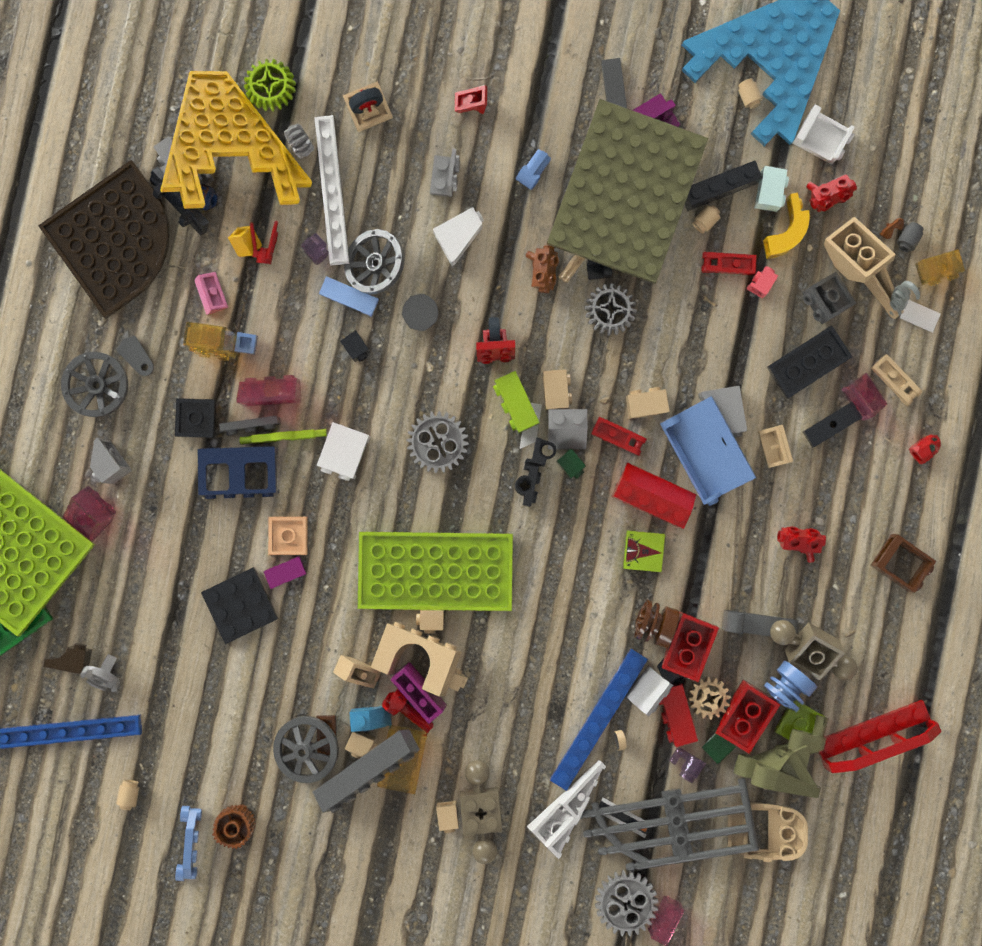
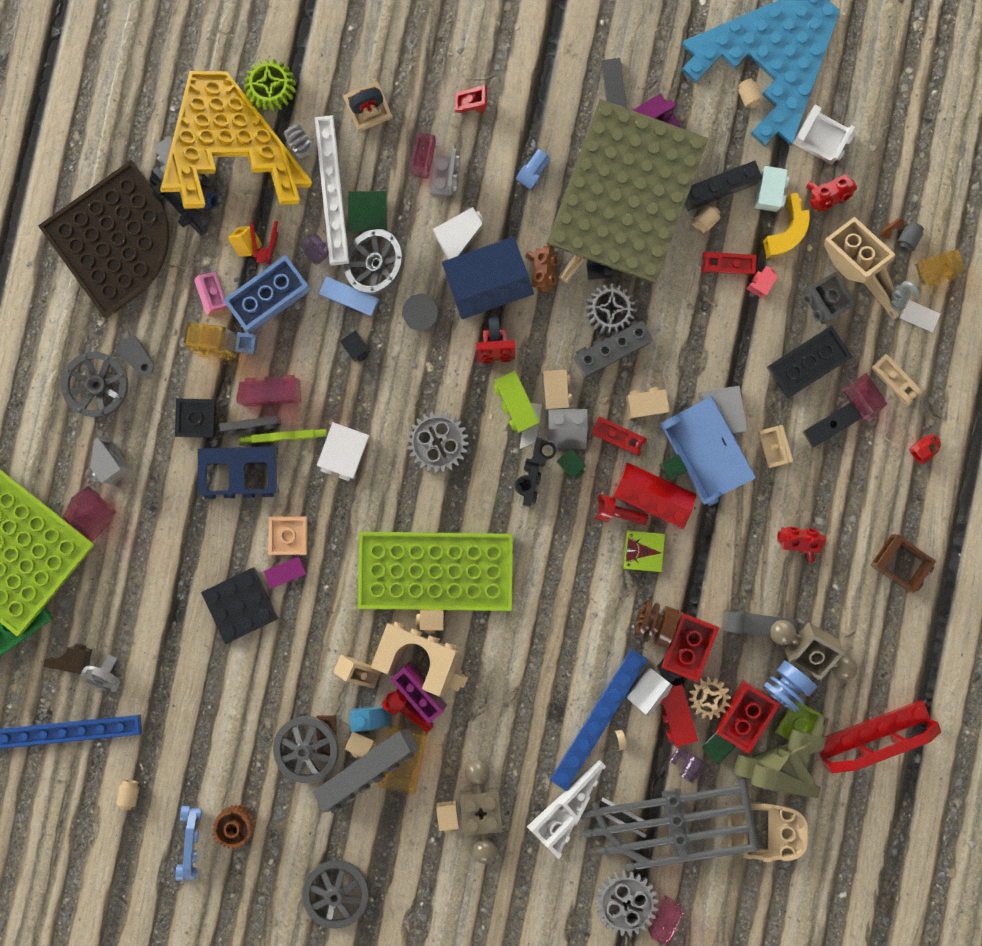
none -> medium blue brick [223,255,311,334]
none -> dark grey wheel [302,860,369,929]
none -> dark green slope [348,191,387,232]
none -> clear pink brick [409,132,436,179]
none -> dark blue slope [442,236,534,319]
none -> dark grey brick [573,320,653,378]
none -> red piece [593,494,649,525]
none -> dark green brick [659,454,688,481]

